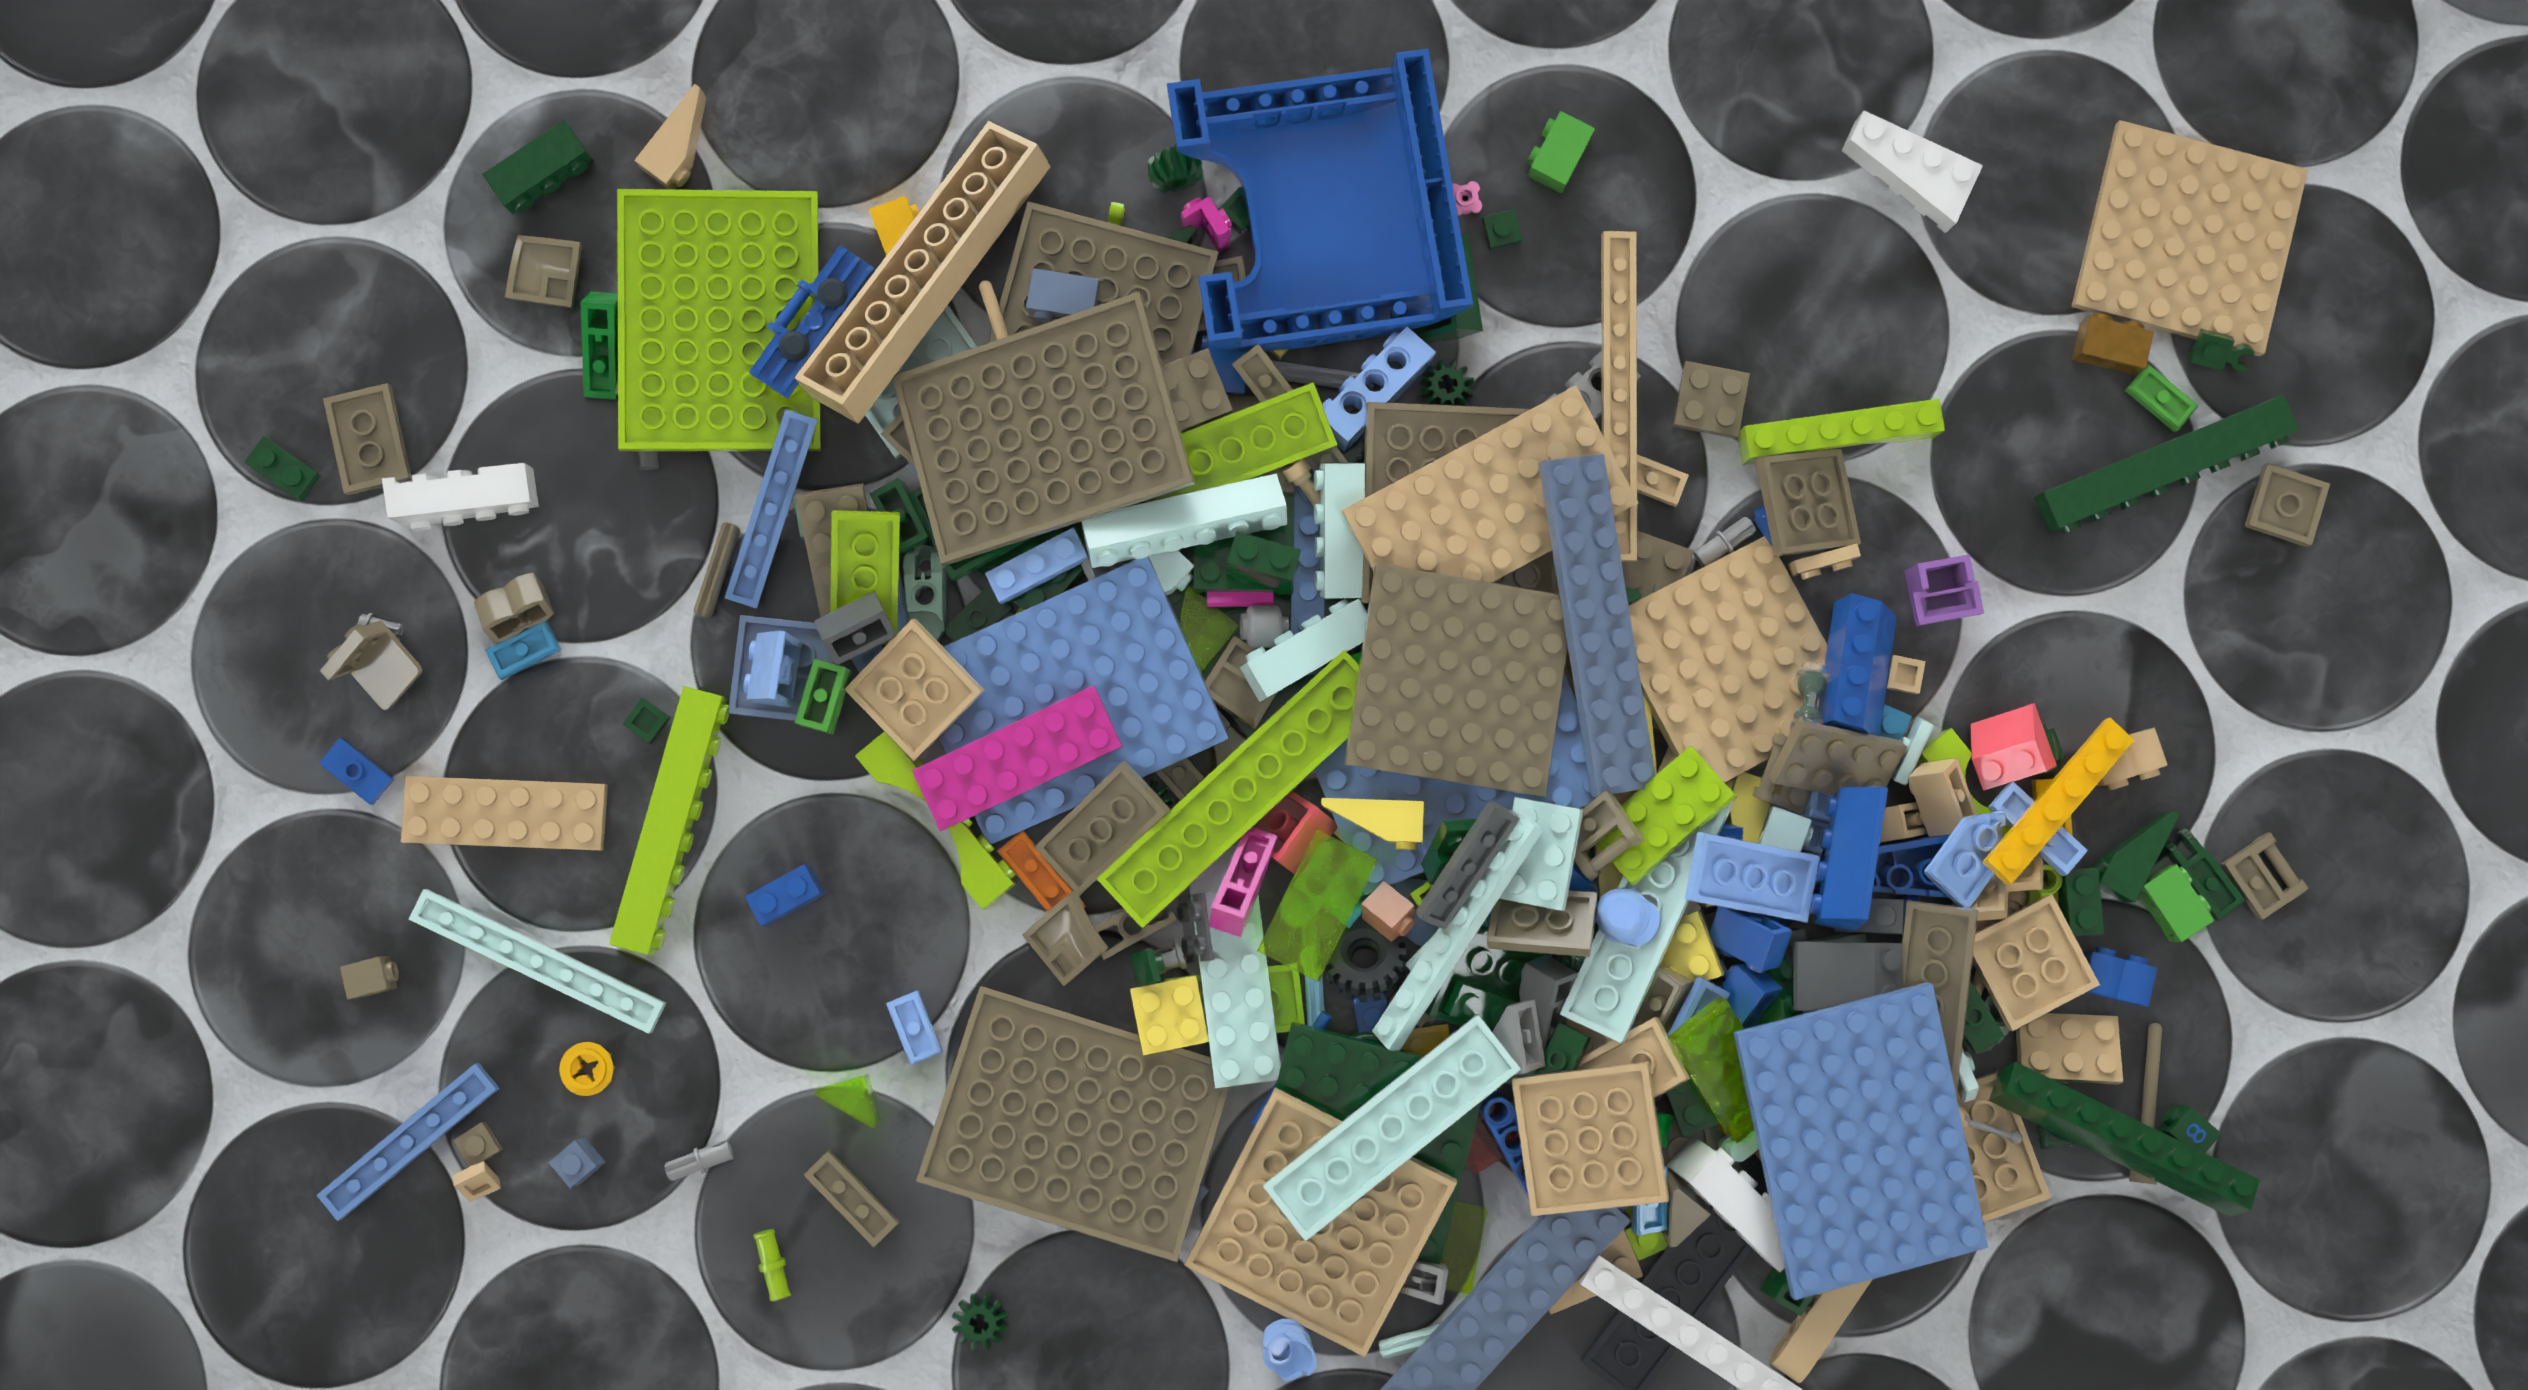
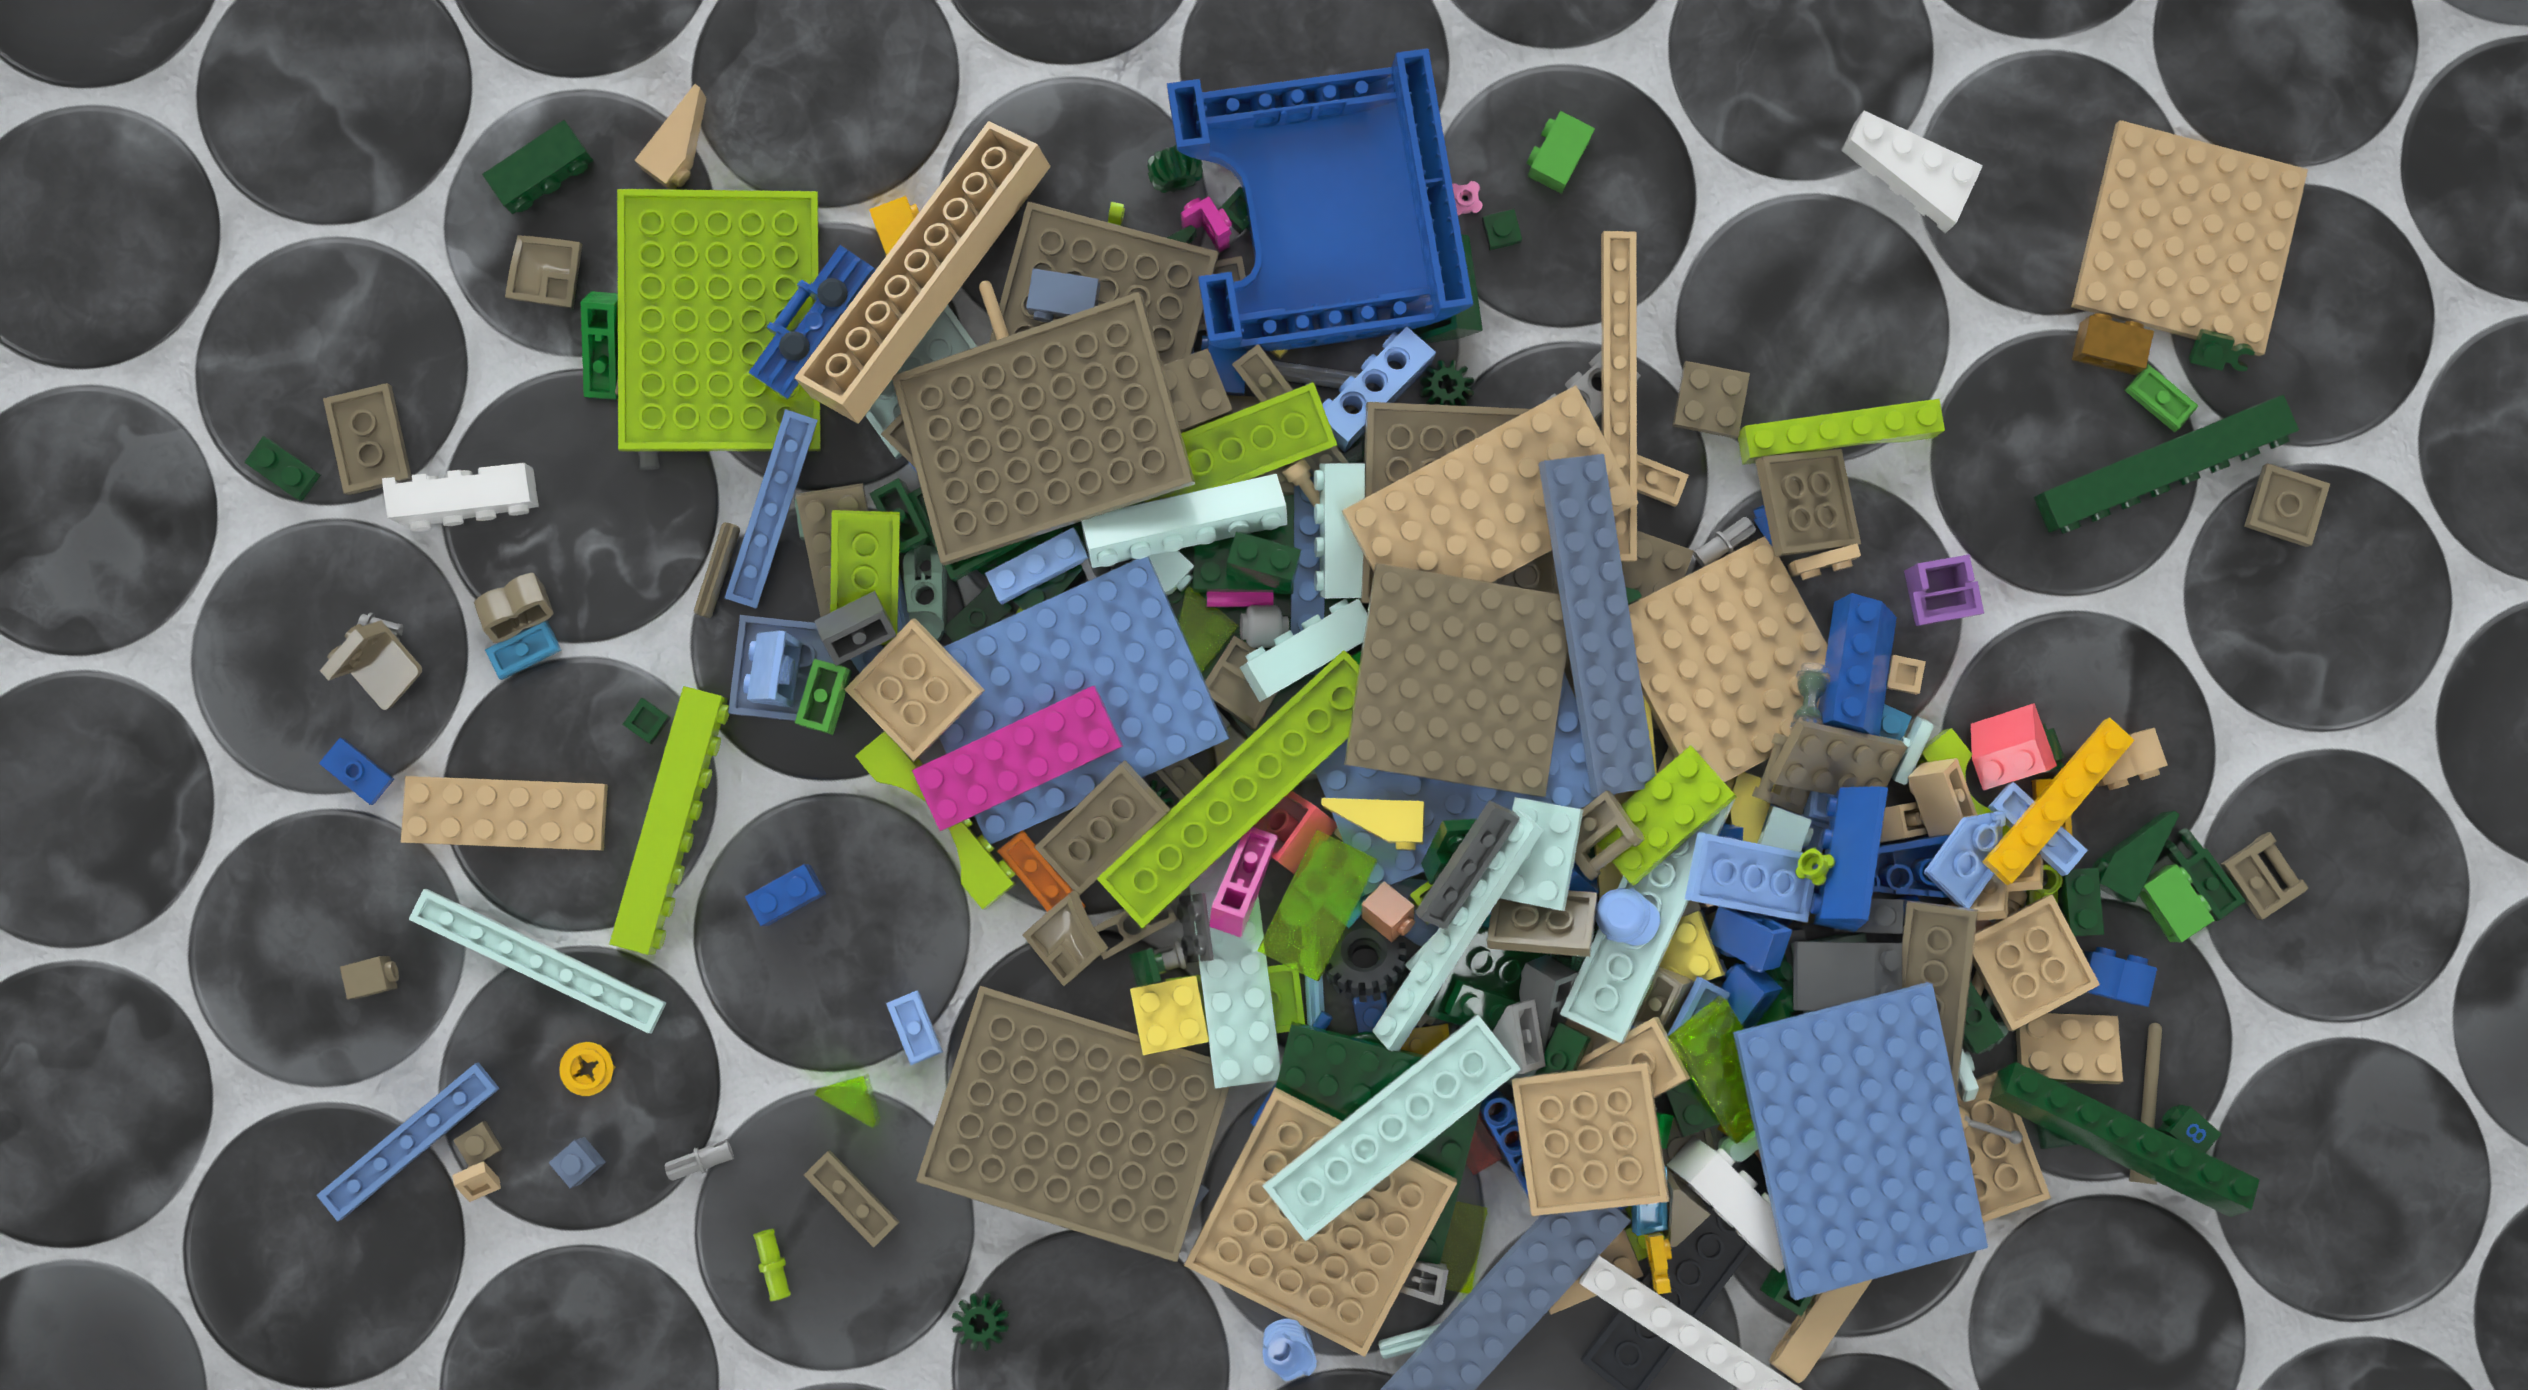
none -> yellow plate [1644,1232,1672,1294]
none -> lime plate [1796,848,1835,886]

